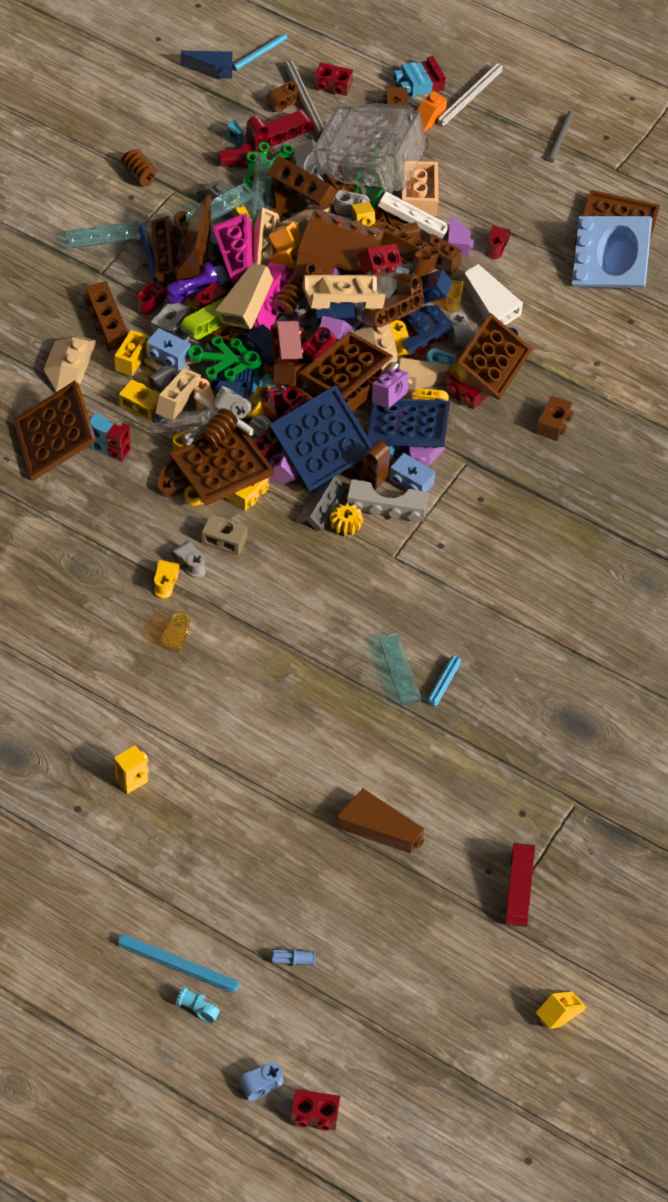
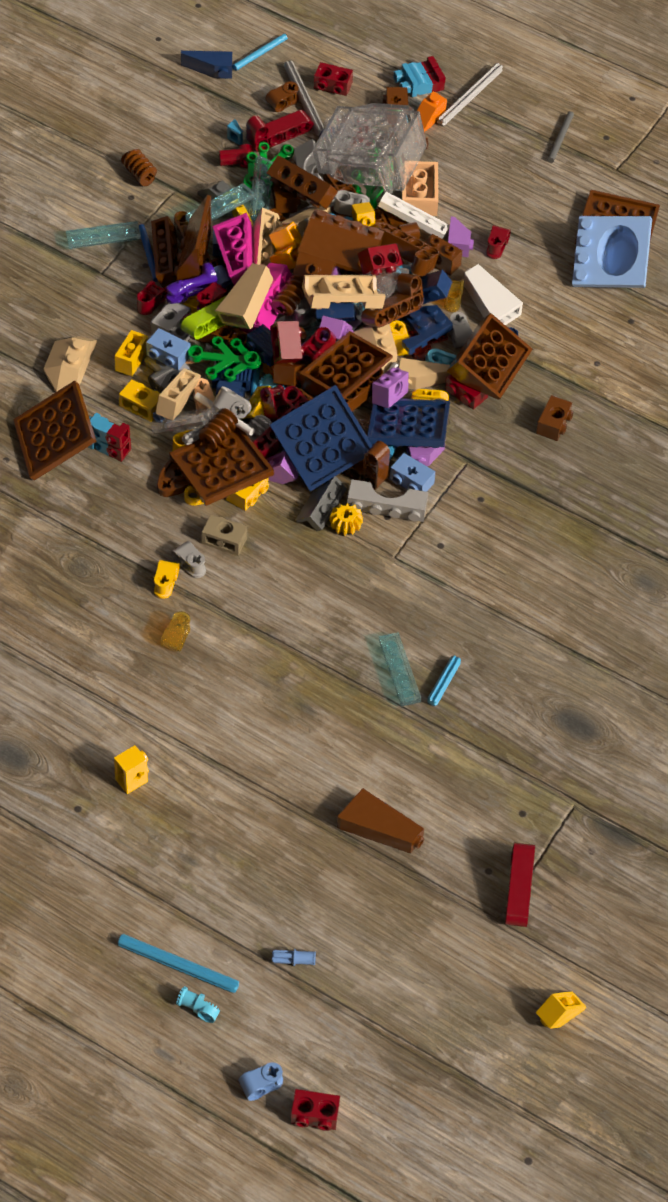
reddish brown brick [83,281,129,352] -> none

